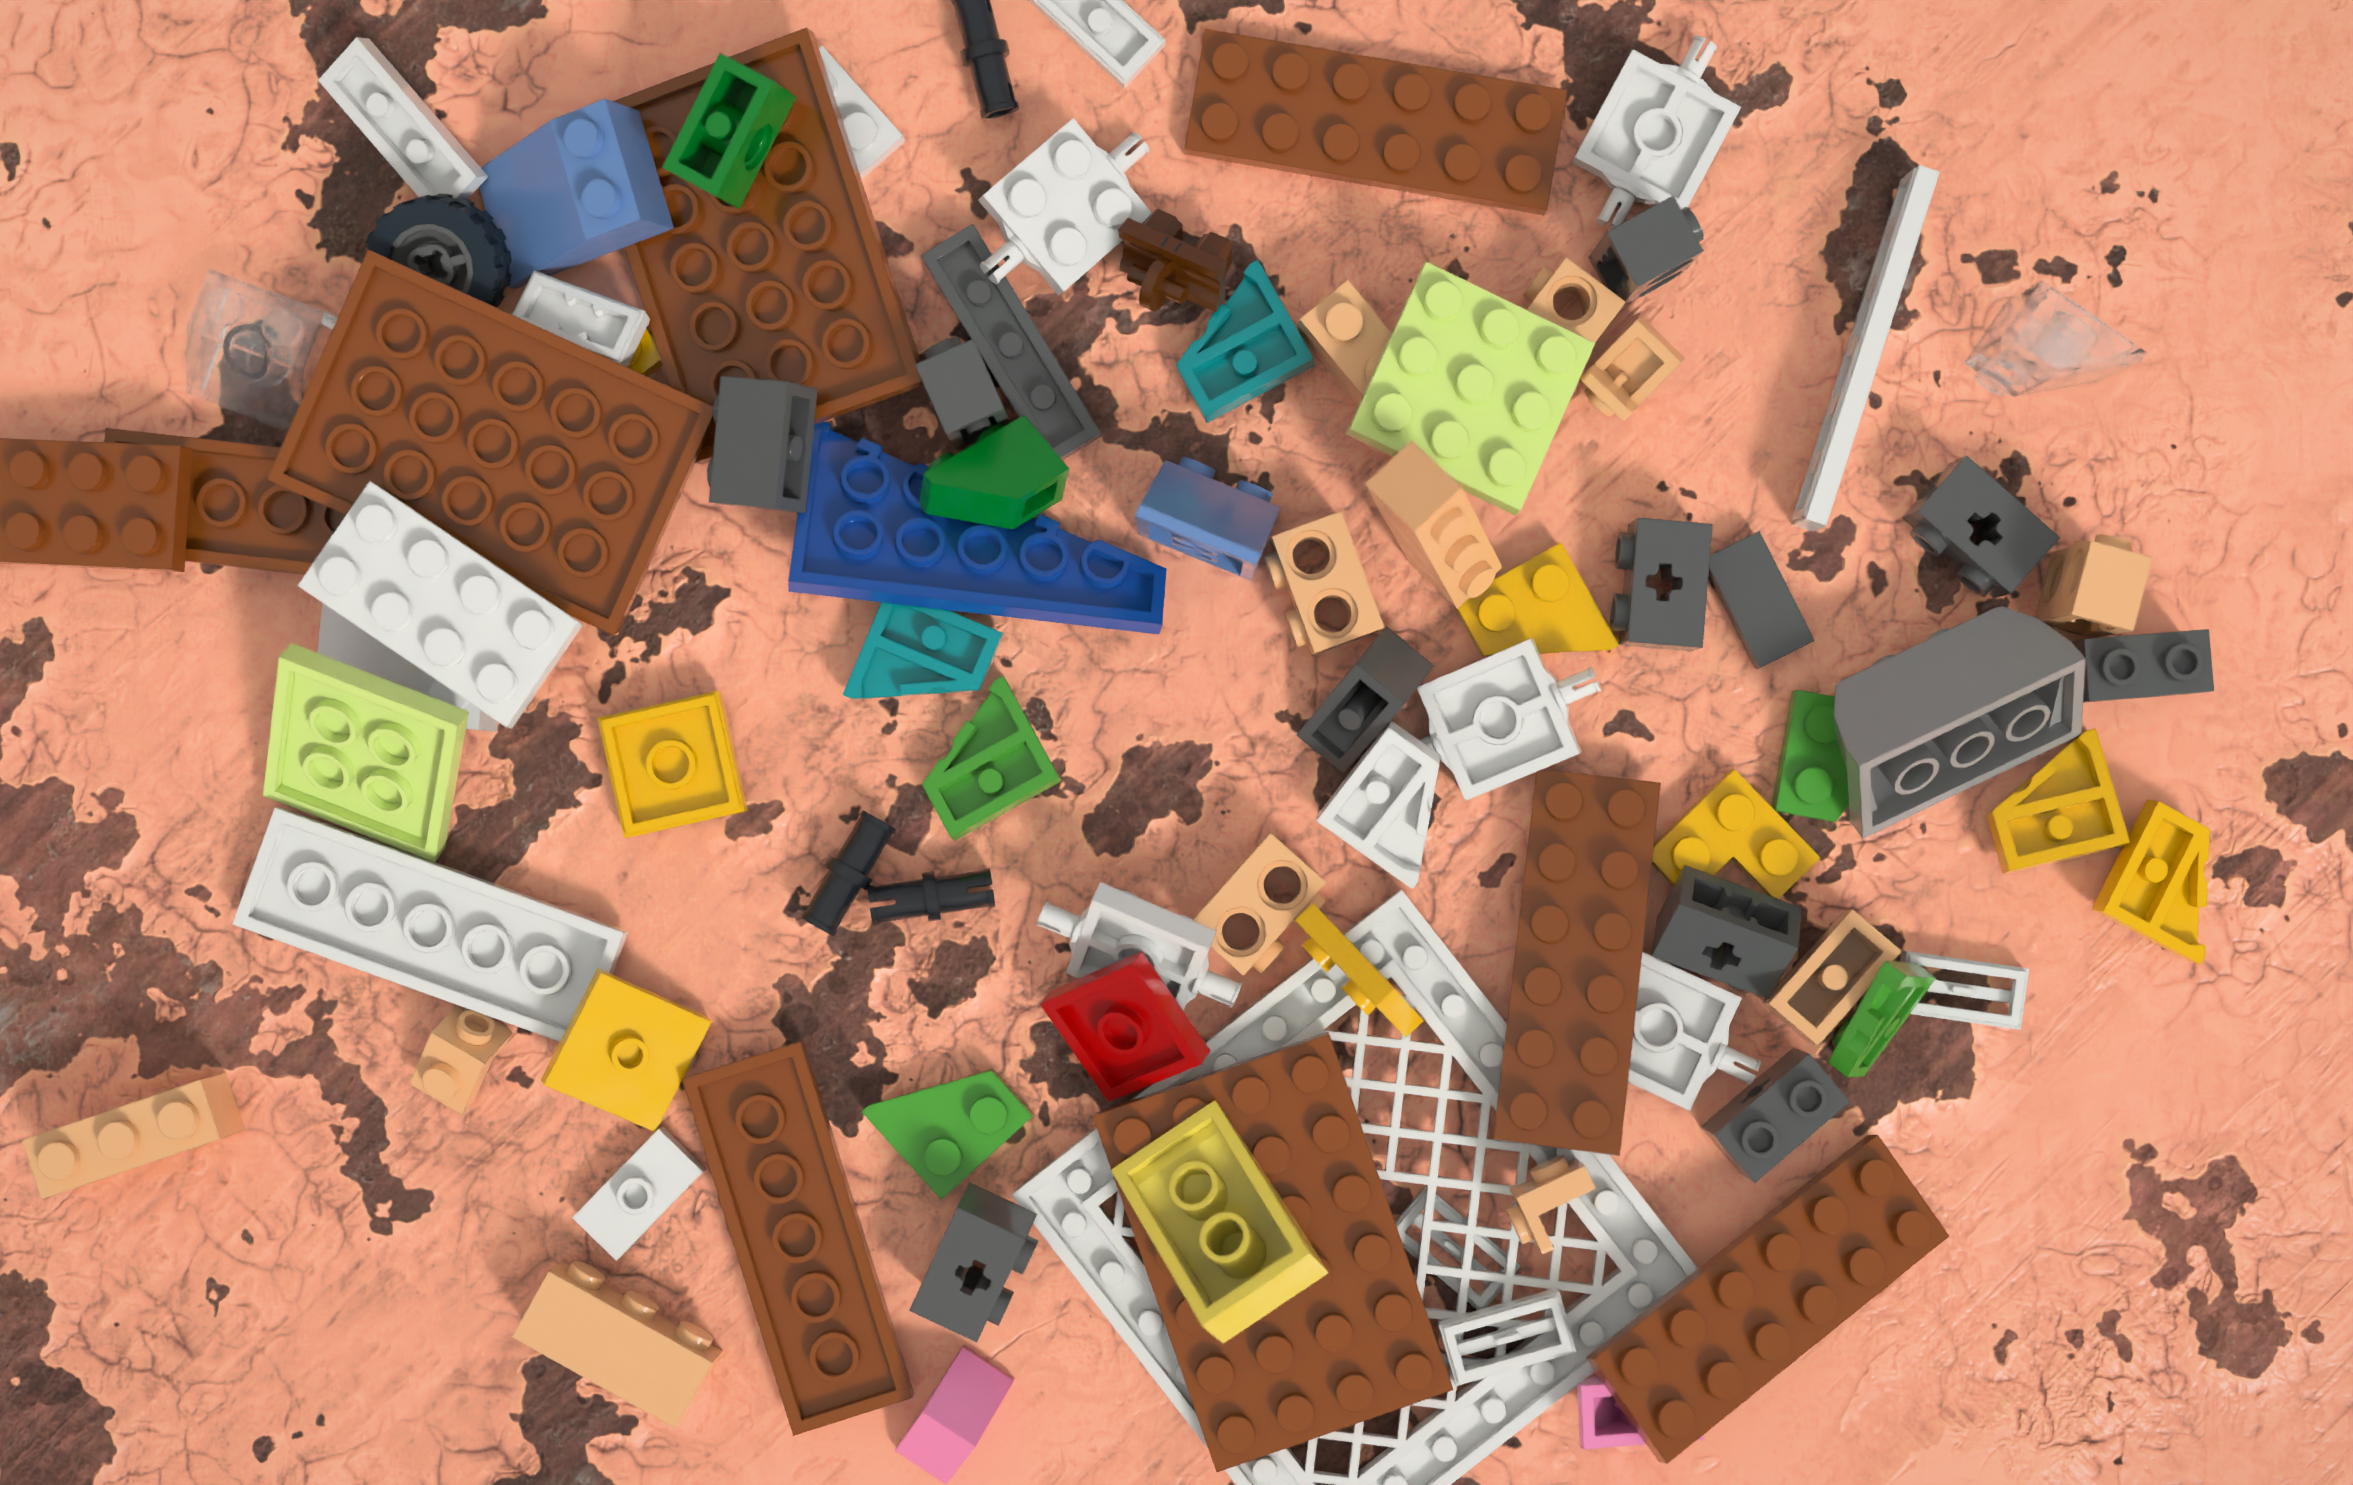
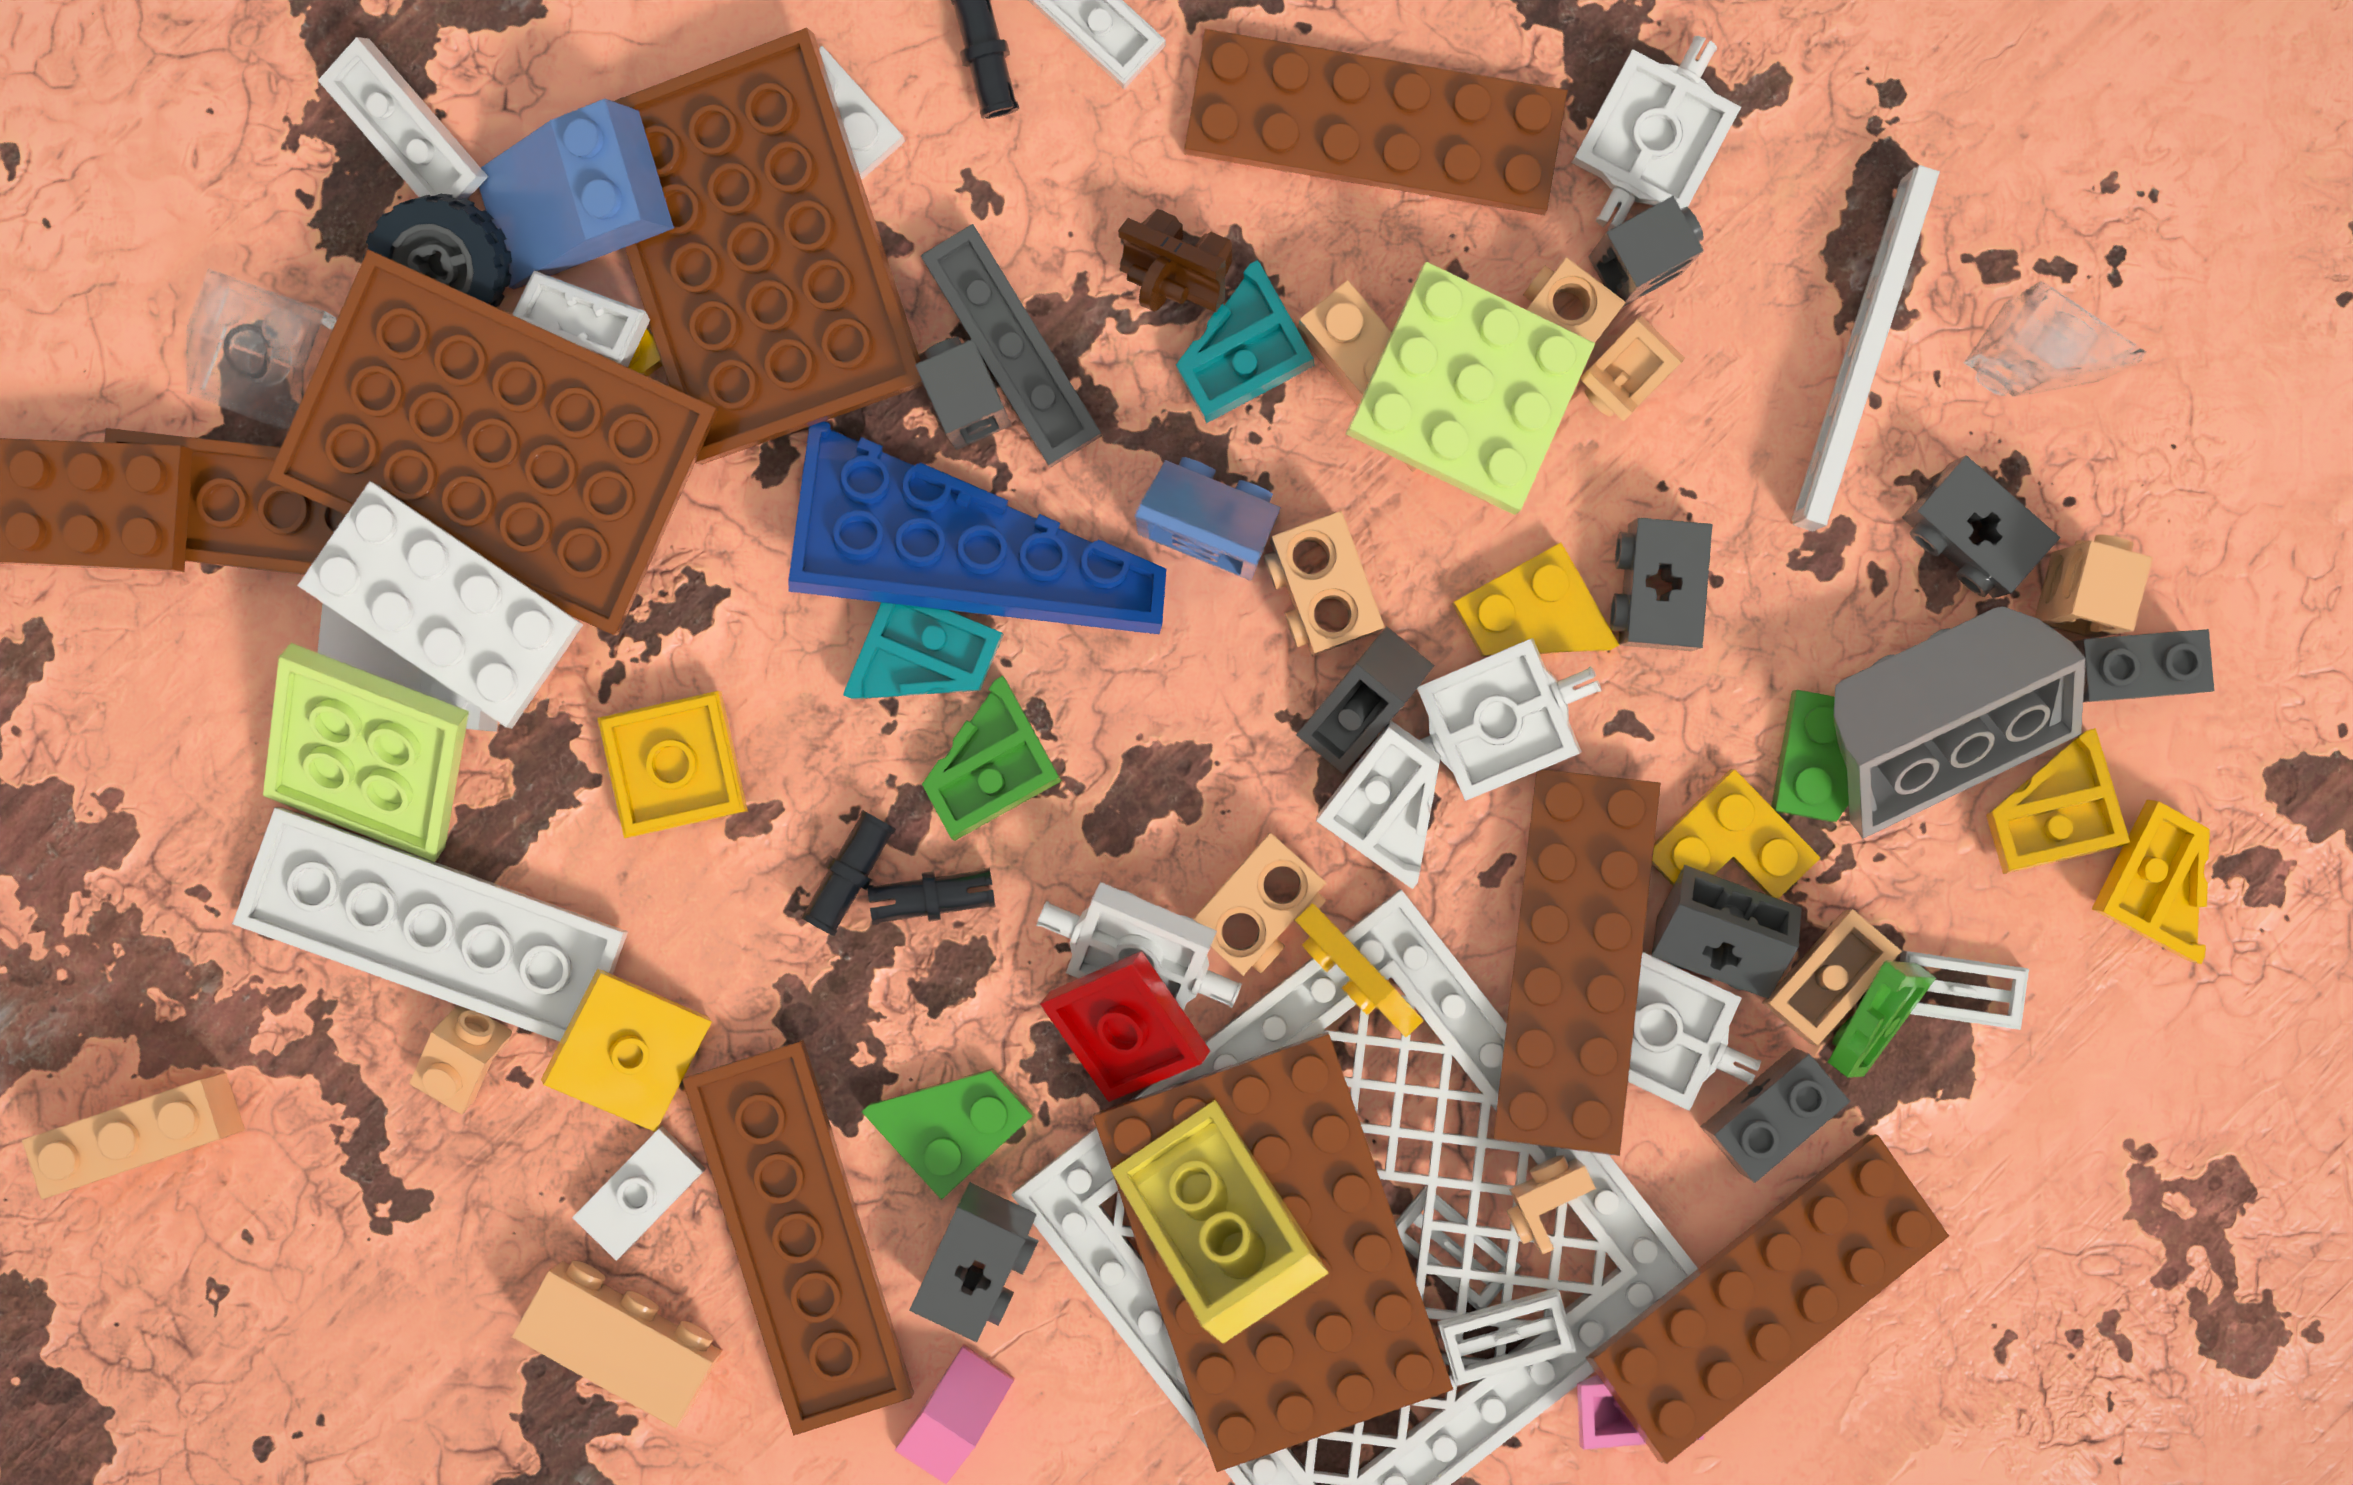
green brick [662,53,797,209] -> none
dark grey brick [707,376,818,513] -> none
green slope [919,415,1069,529] -> none
white plate [978,118,1152,296] -> none
light nougat brick [1364,440,1502,609] -> none
dark grey tile [1709,531,1815,669] -> none

